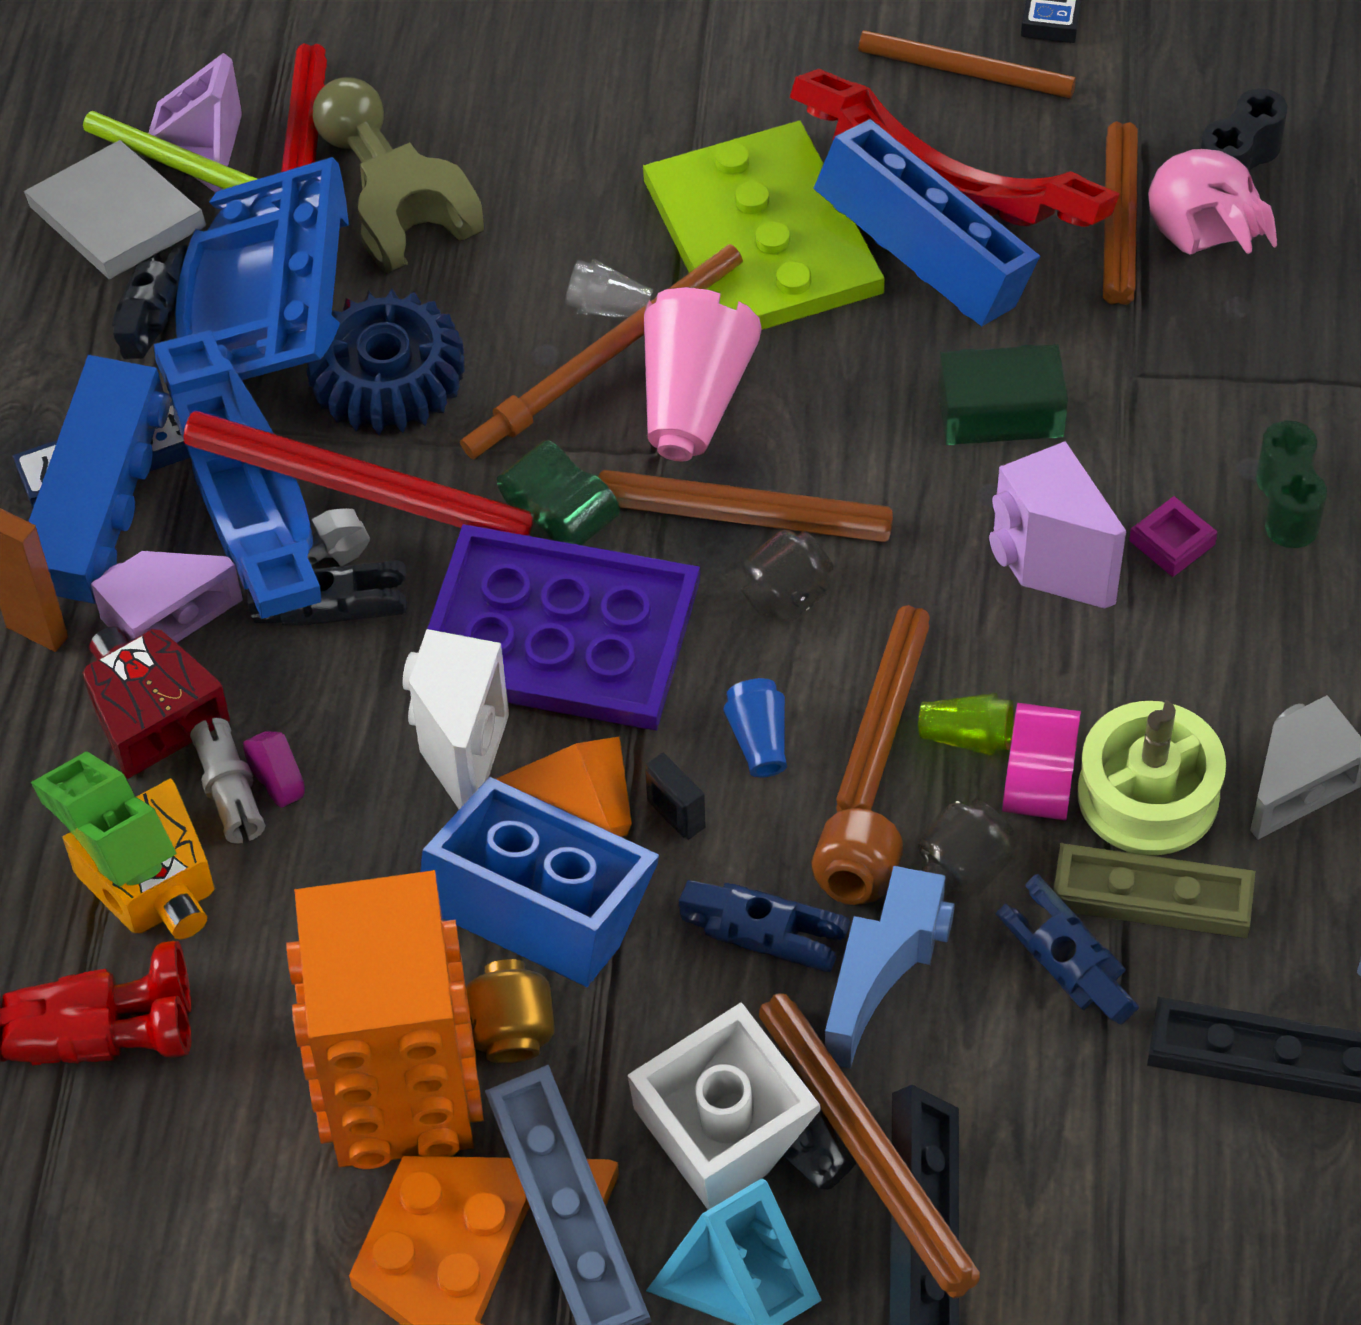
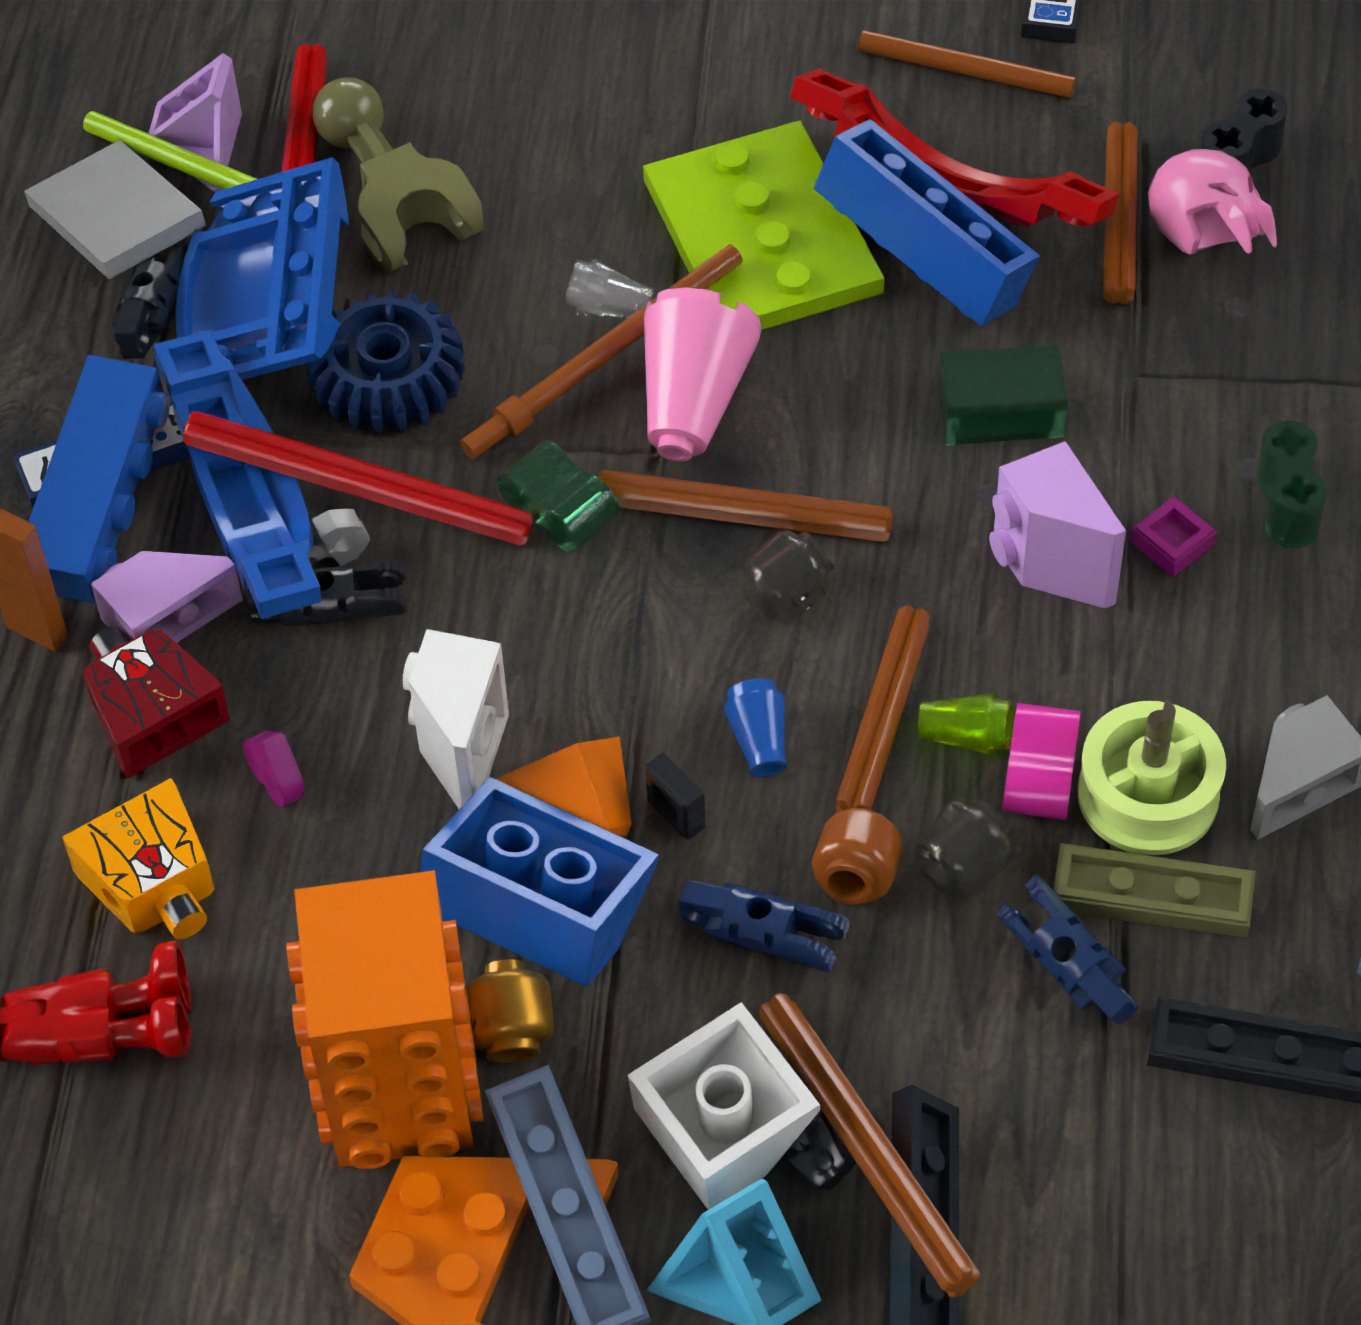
bright green slope [31,751,177,887] -> none
light grey pin [190,718,265,843] -> none
dark purple plate [427,524,700,731] -> none
medium blue slope [825,866,955,1068] -> none

